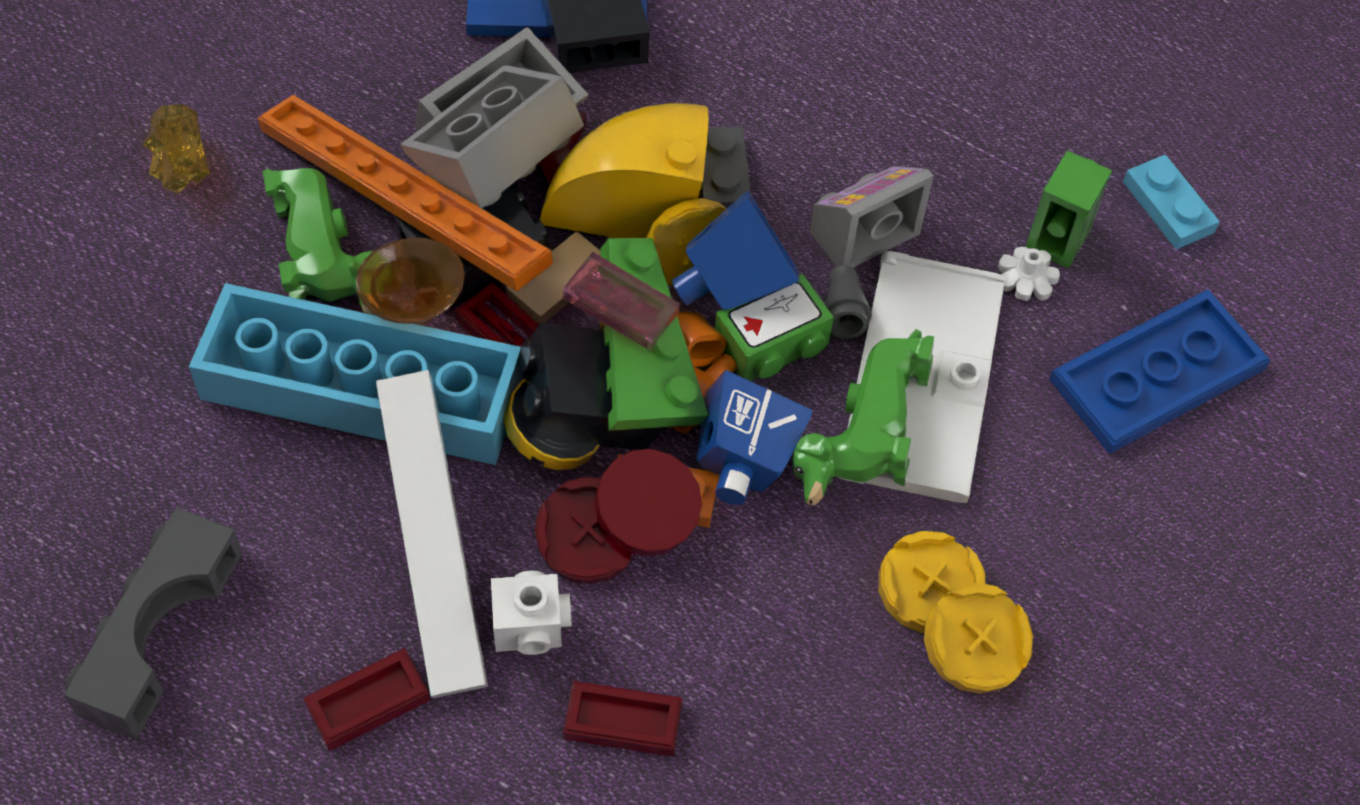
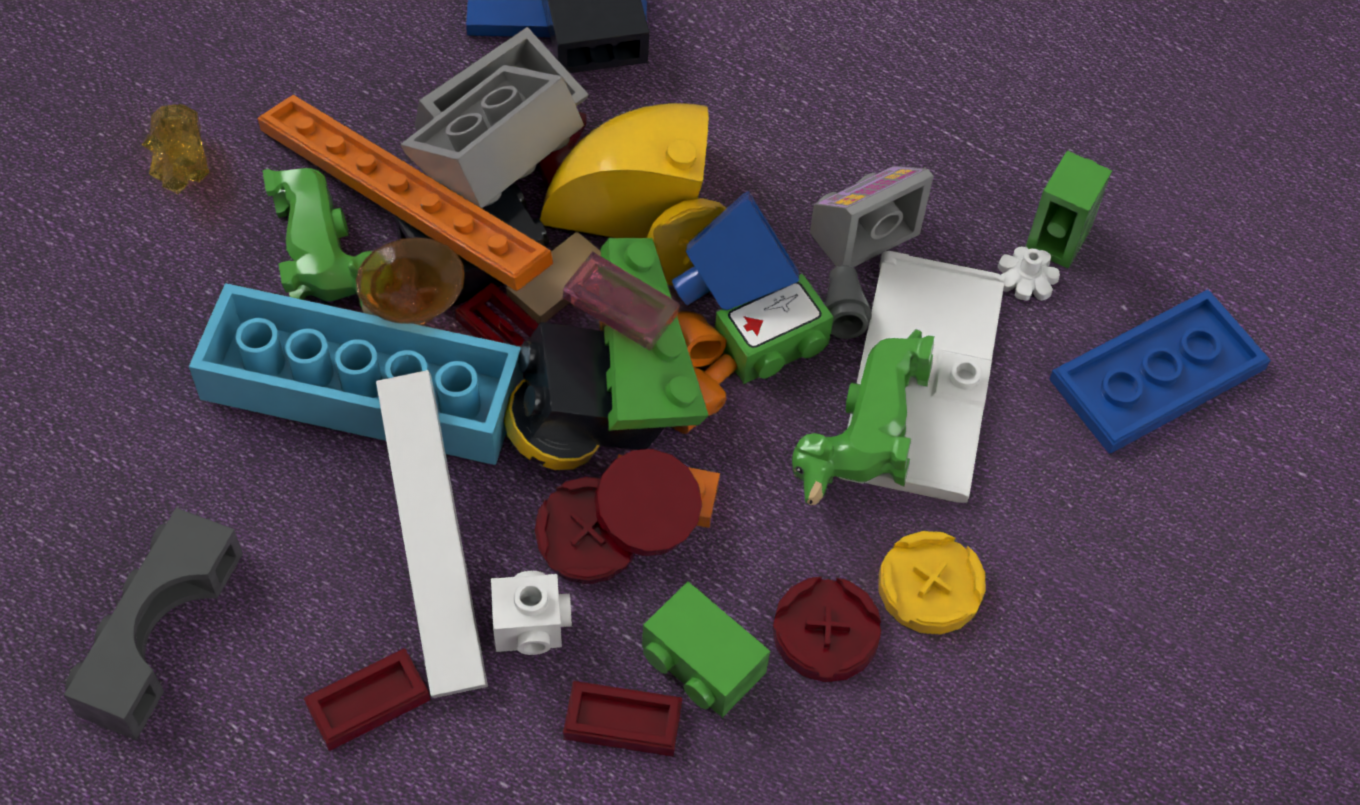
blue torso [696,370,813,505] -> none
dark grey plate [701,126,751,208] -> none
yellow tile [924,582,1033,694] -> none
medium azure plate [1123,154,1220,250] -> none
none -> bright green brick [642,582,770,718]
none -> dark red tile [772,576,881,682]

